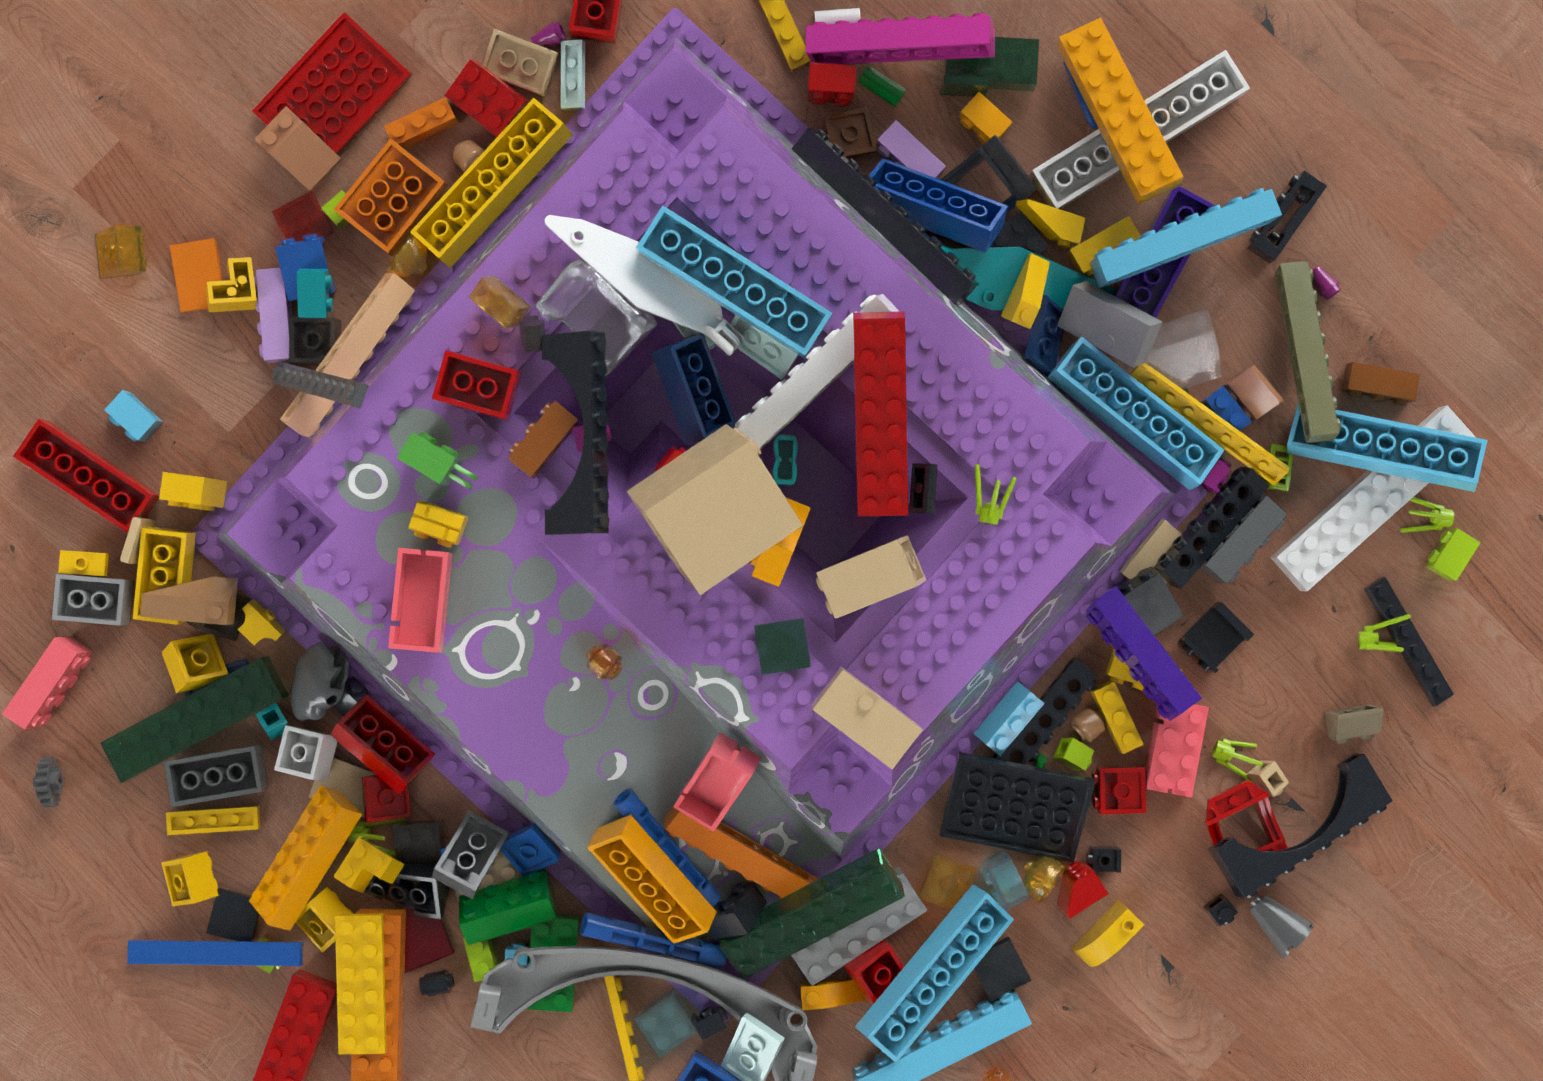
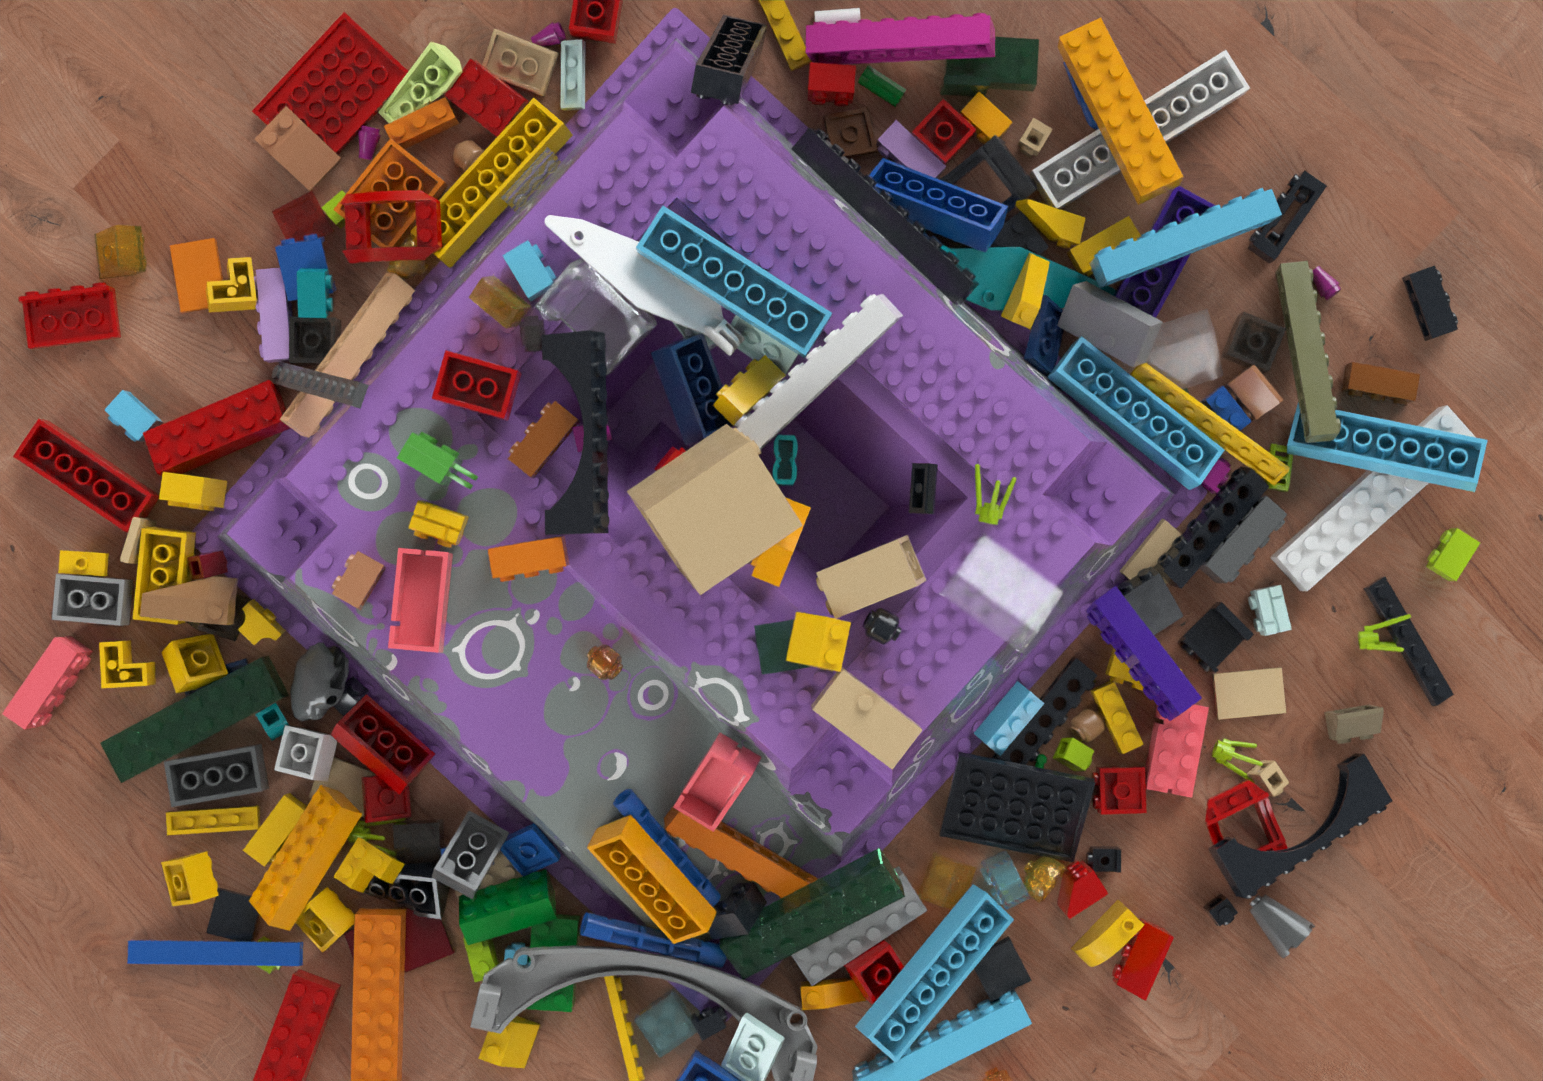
dark grey gear [33,757,65,808] -> none
yellow plate [335,913,387,1055] -> none
black brick [419,970,455,997] -> none
red brick [853,311,908,517] -> none
lime plant [1400,497,1454,533] -> none
none -> red bracket [18,282,121,349]
none -> yellow brick [99,640,156,688]
none -> red brick [143,380,290,476]
none -> dark red brick [187,550,228,580]
none -> yellow brick [243,793,307,867]
none -> nougat brick [331,551,386,611]
none -> red wedge [340,190,442,264]
none -> magenta cone [359,125,381,160]
none -> yellowish green wedge [378,42,462,123]
none -> yellow slope [478,1016,540,1068]
none -> orange brick [488,536,570,582]
none -> clear plate [501,147,561,212]
none -> medium azure brick [502,240,557,301]
none -> black brick [691,14,767,105]
none -> yellow brick [713,355,786,426]
none -> yellow slope [785,612,851,672]
none -> black head [863,608,902,645]
none -> red brick [911,99,977,166]
none -> clear slope [939,534,1063,653]
none -> tan brick [1017,118,1053,157]
none -> red slope [1112,918,1174,1001]
none -> tan tile [1212,667,1286,720]
none -> clear smoke brick [1221,312,1286,374]
none -> light aqua brick [1248,585,1292,636]
none -> black brick [1402,265,1458,341]

